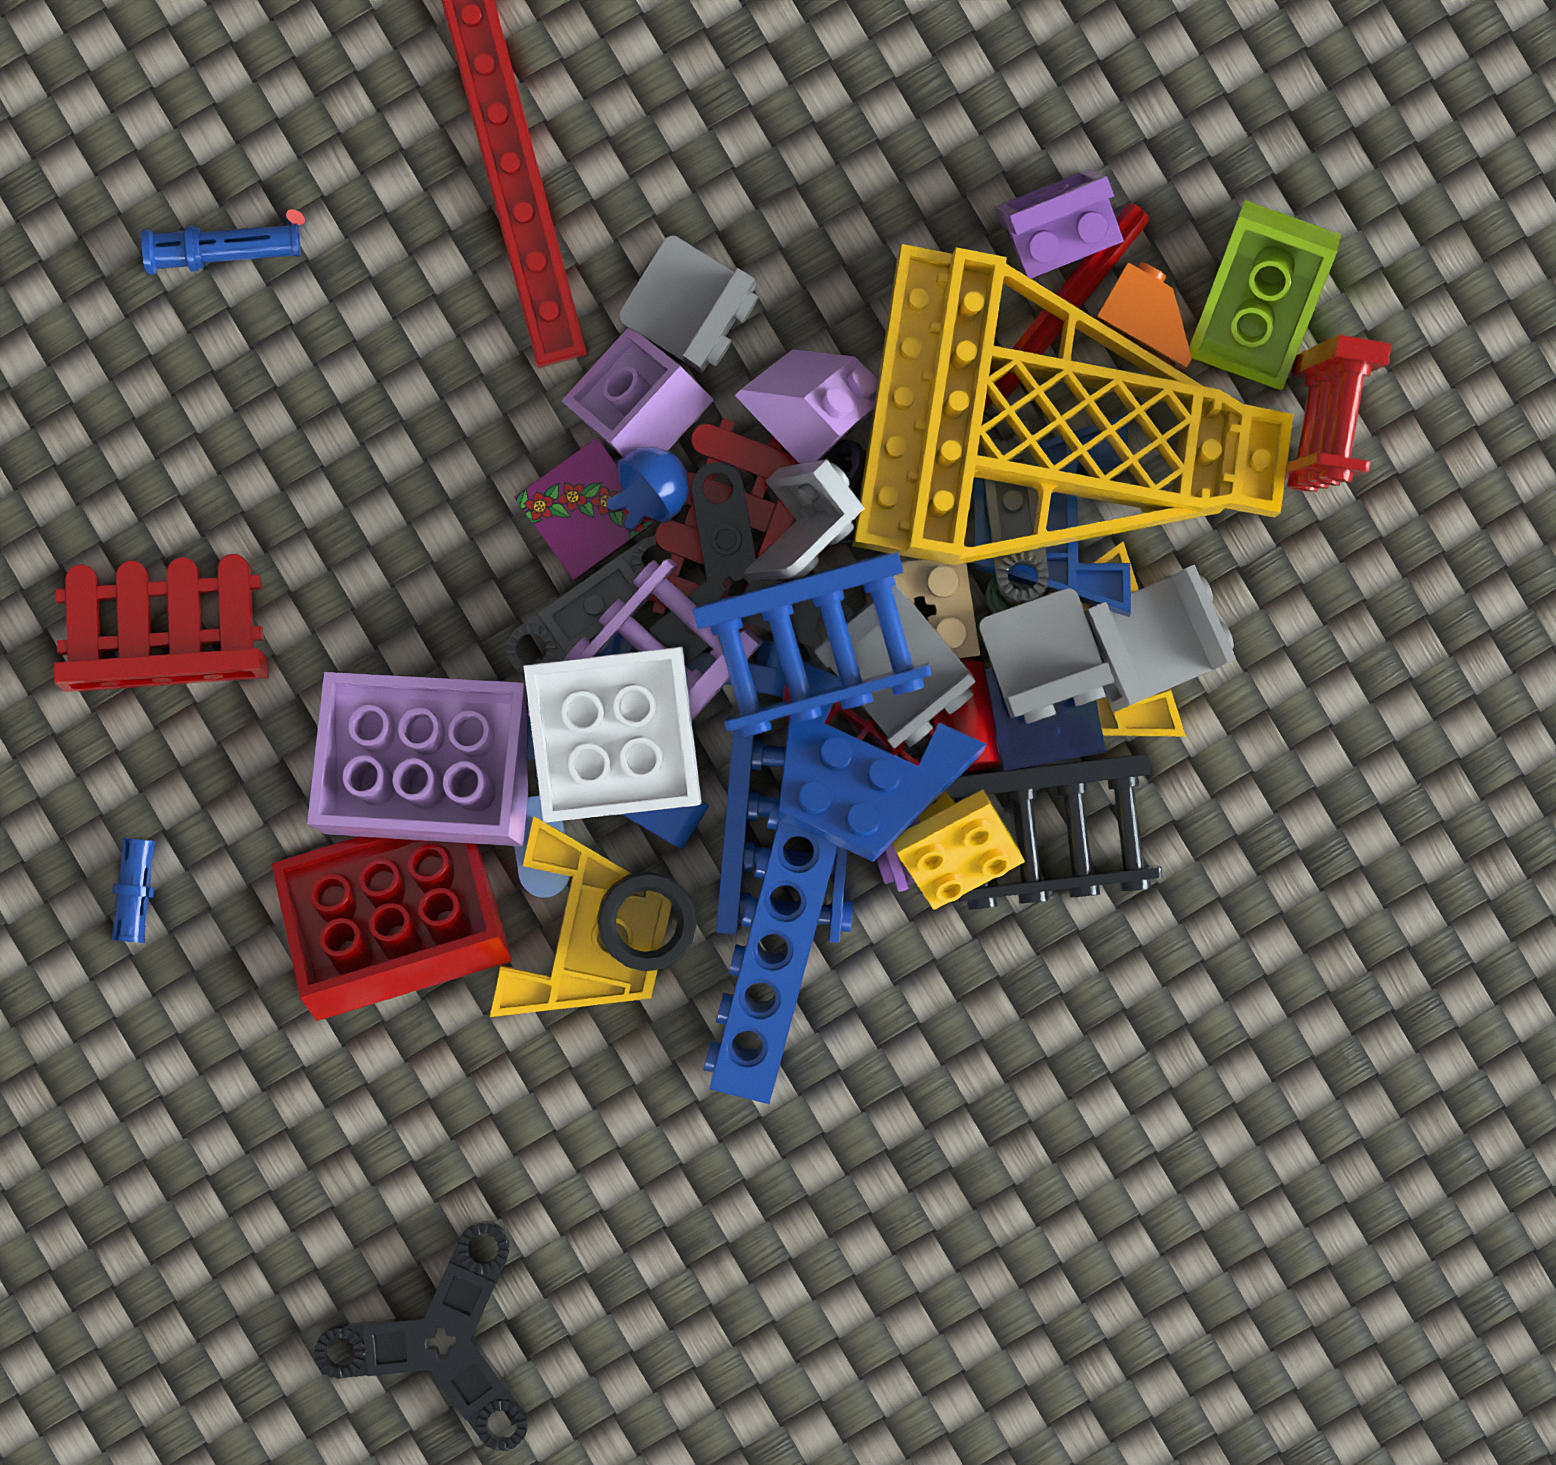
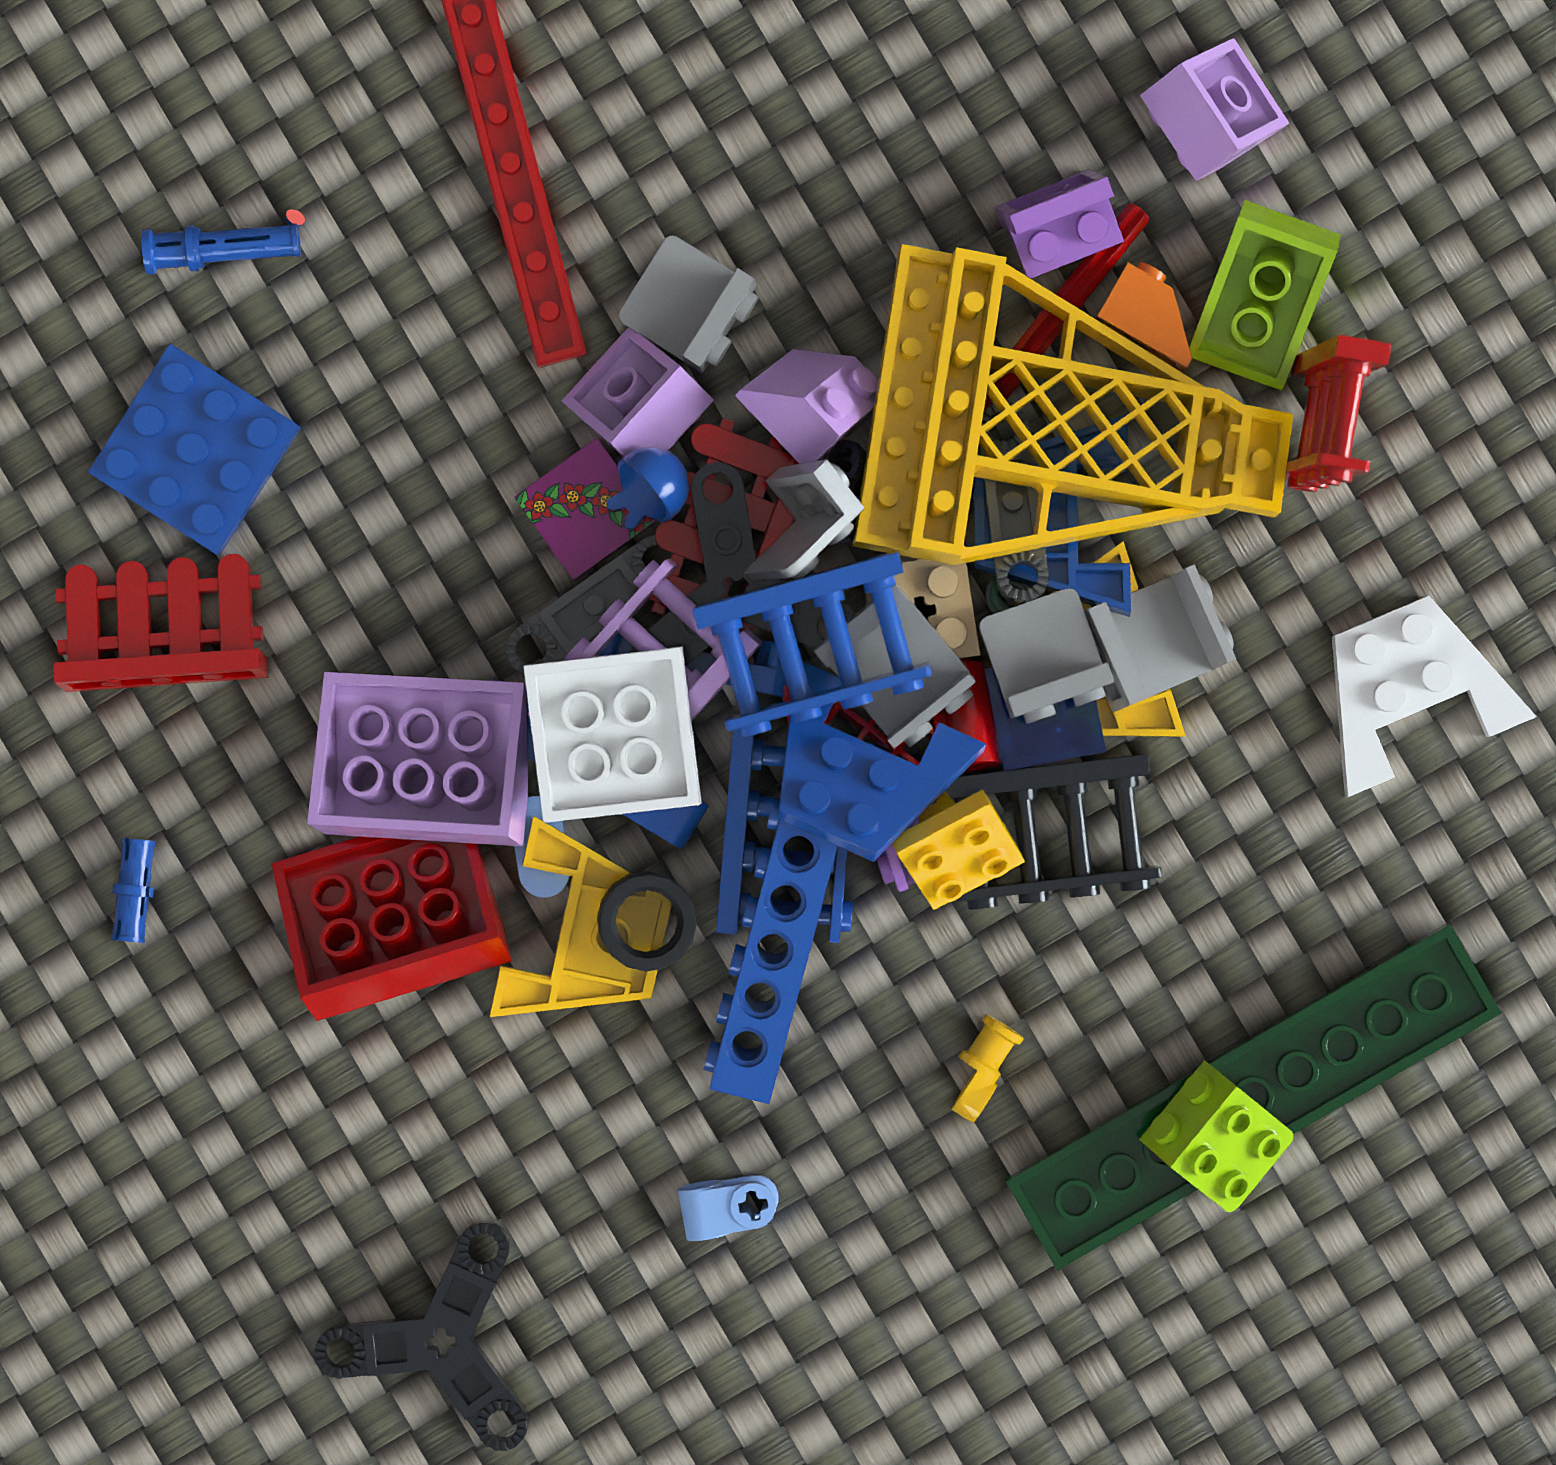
none -> blue plate [88,343,302,556]
none -> light blue piece [677,1174,779,1241]
none -> yellow connector [951,1013,1024,1123]
none -> dark green plate [1004,923,1502,1271]
none -> lime bracket [1139,1060,1293,1212]
none -> lavender slope [1140,38,1289,181]
none -> white wing [1332,596,1537,797]

